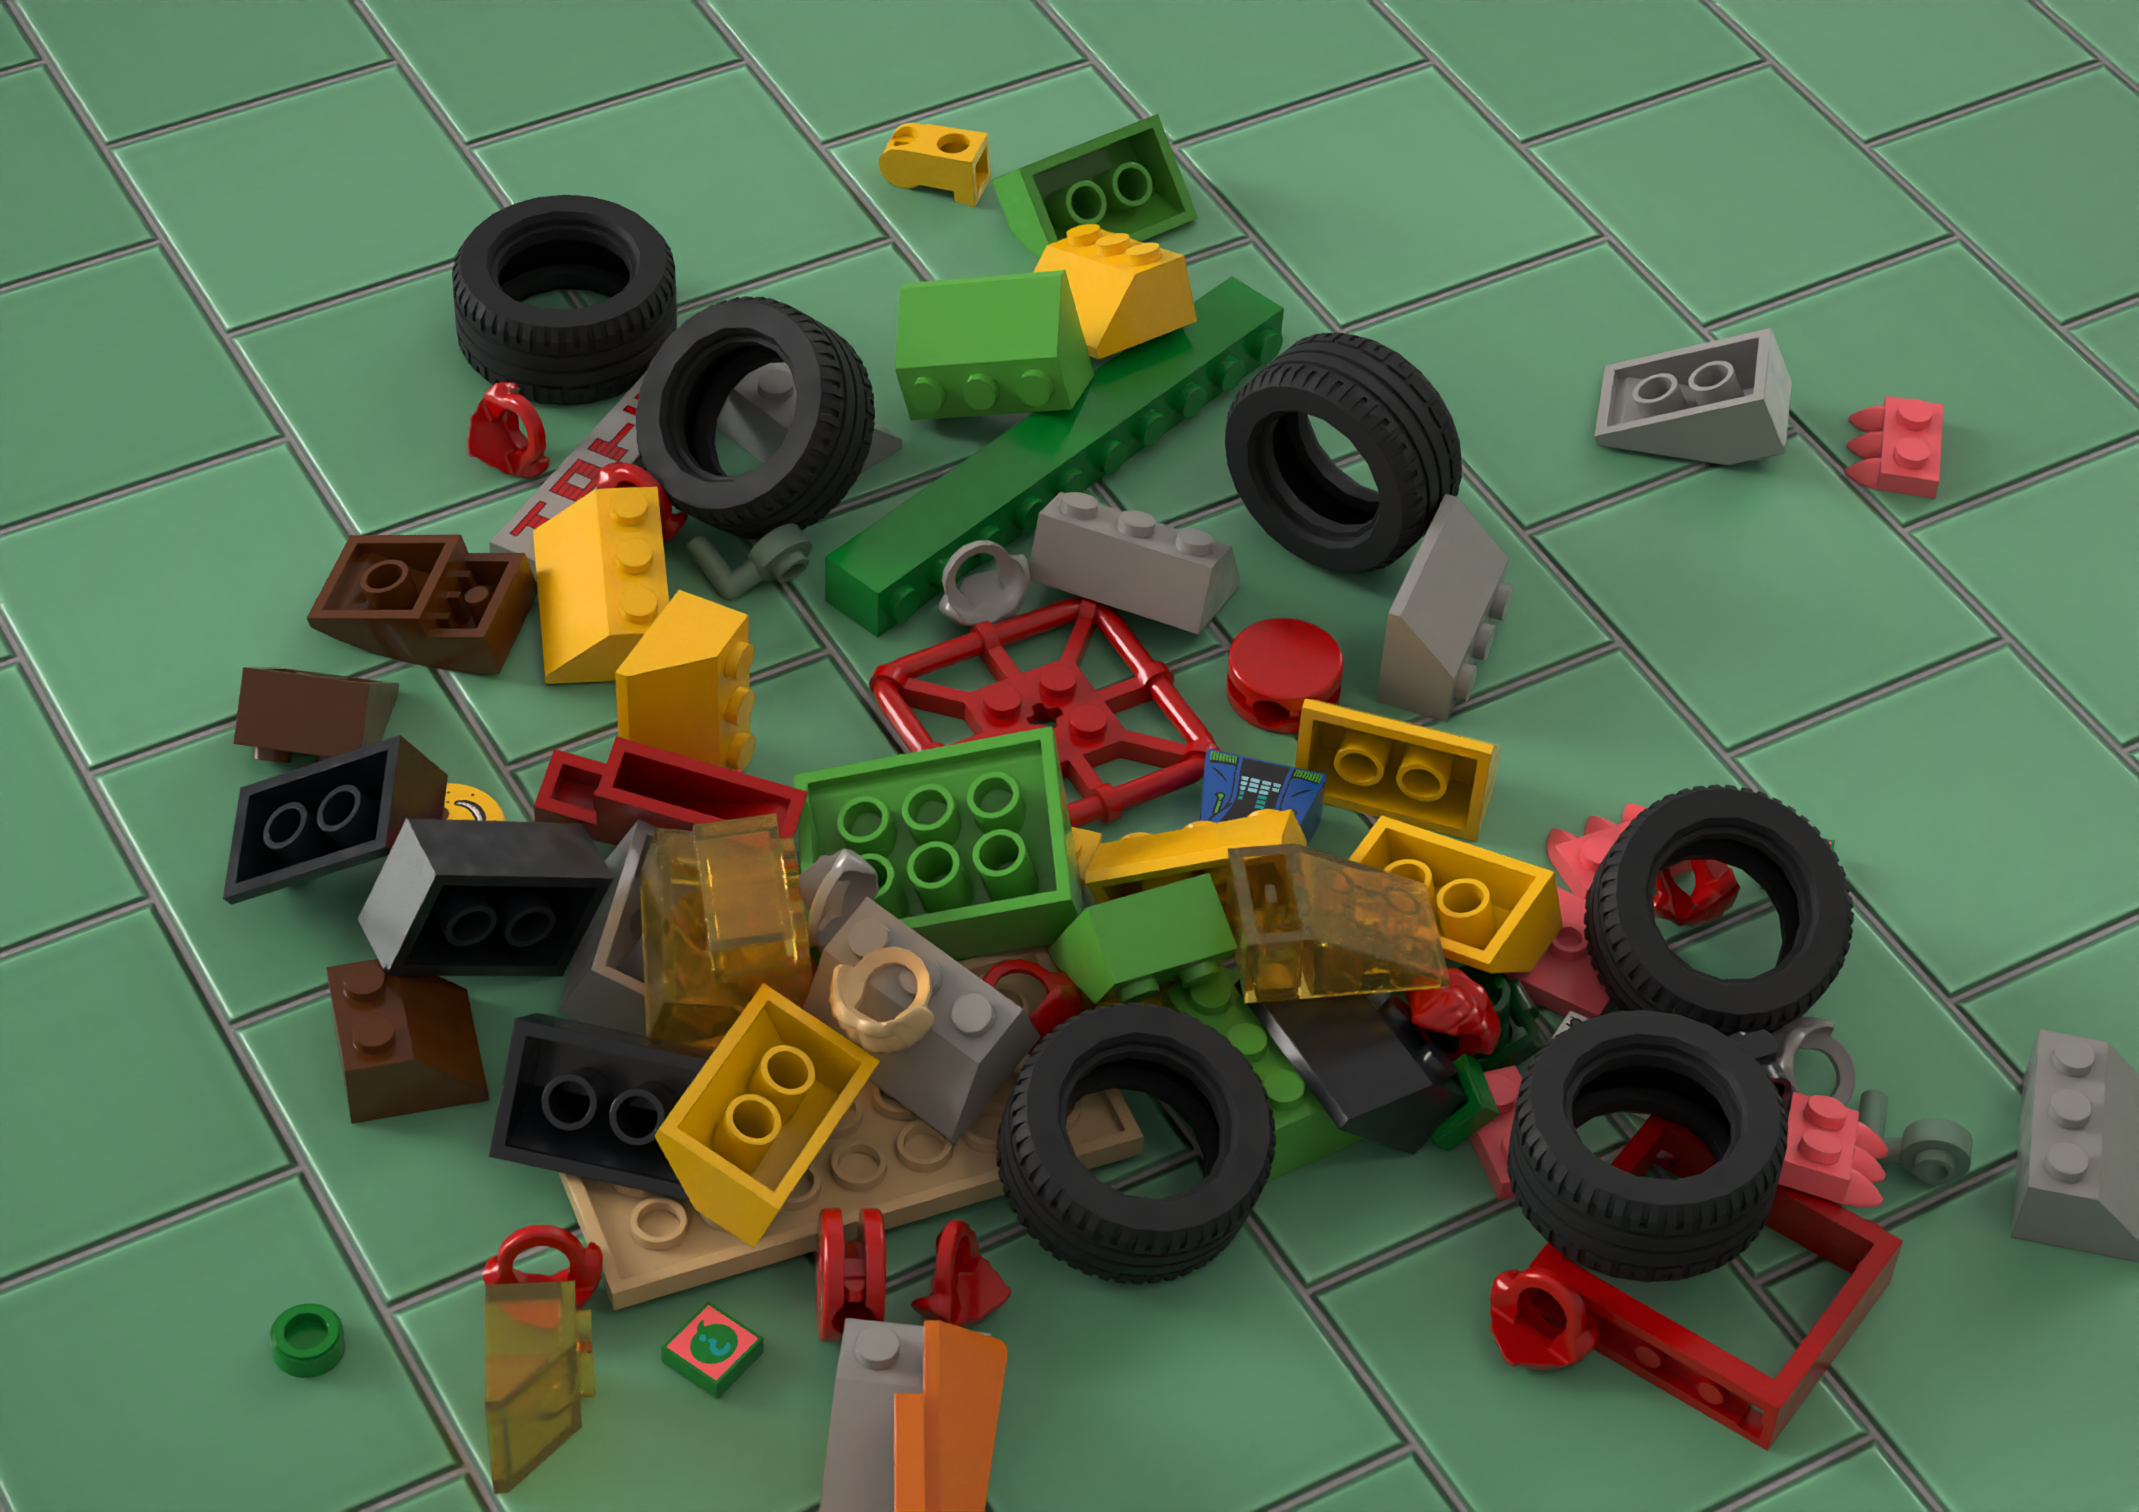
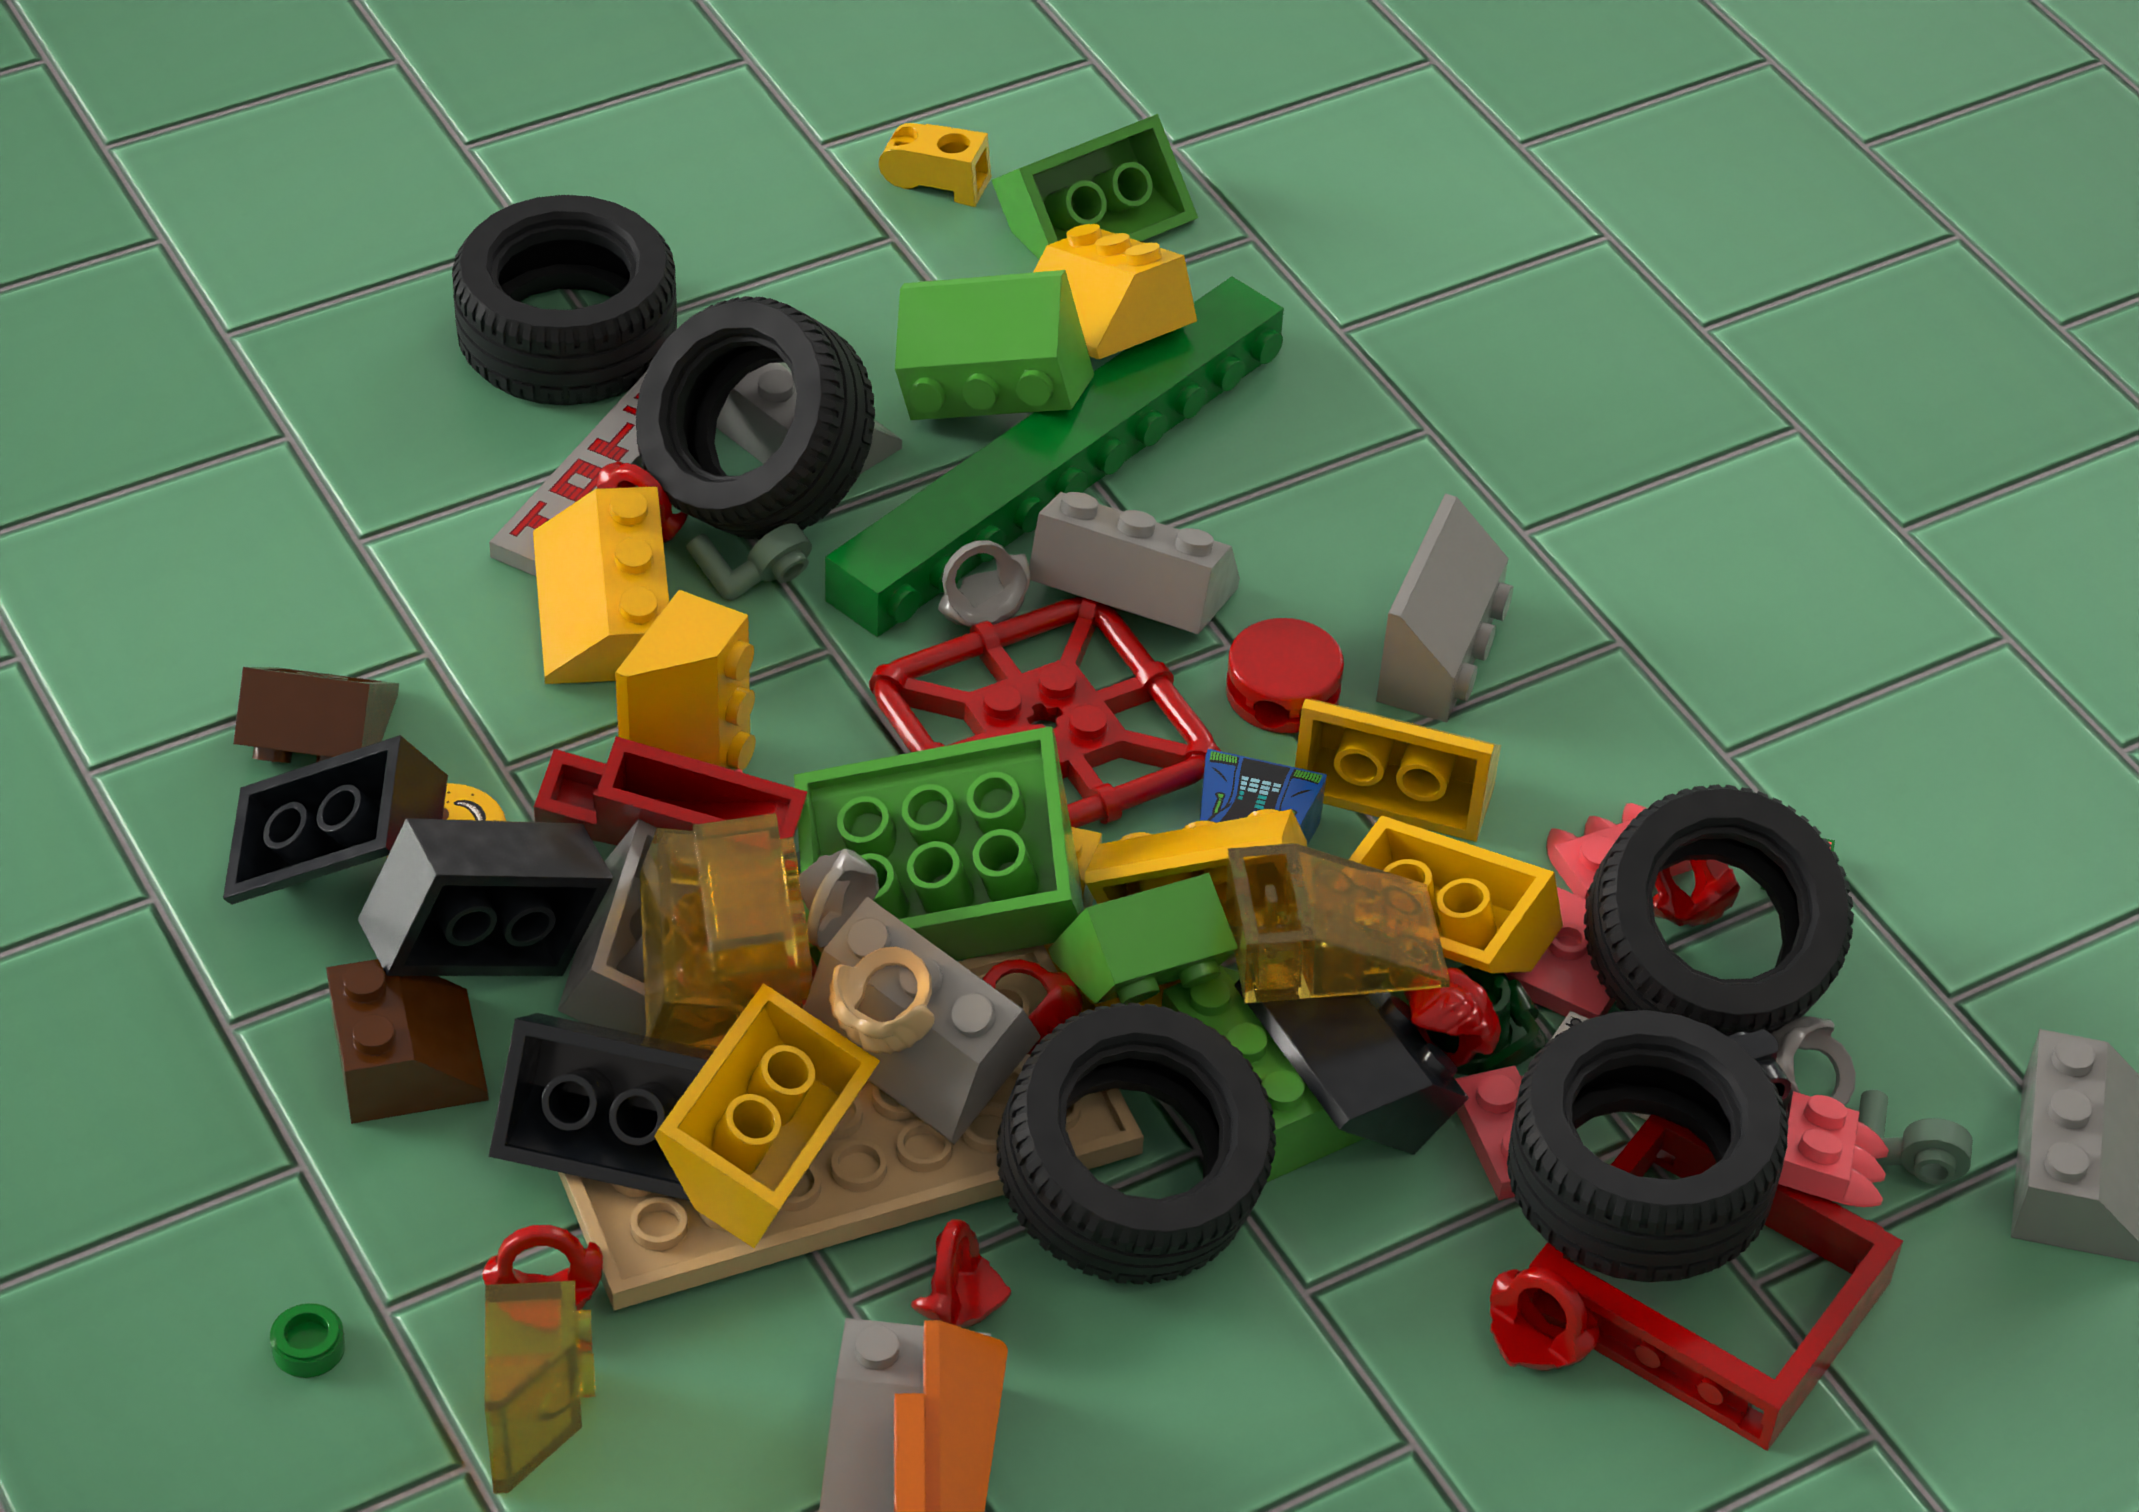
reddish brown slope [307,535,538,674] -> none
red piece [467,382,550,479] -> none
green tile [661,1301,764,1399] -> none
red head [815,1208,886,1342] -> none
black tyre [1225,333,1462,573] -> none
green tile [1431,1053,1500,1151] -> none
light grey slope [1594,328,1792,465] -> none
coral plate [1845,396,1944,499] -> none

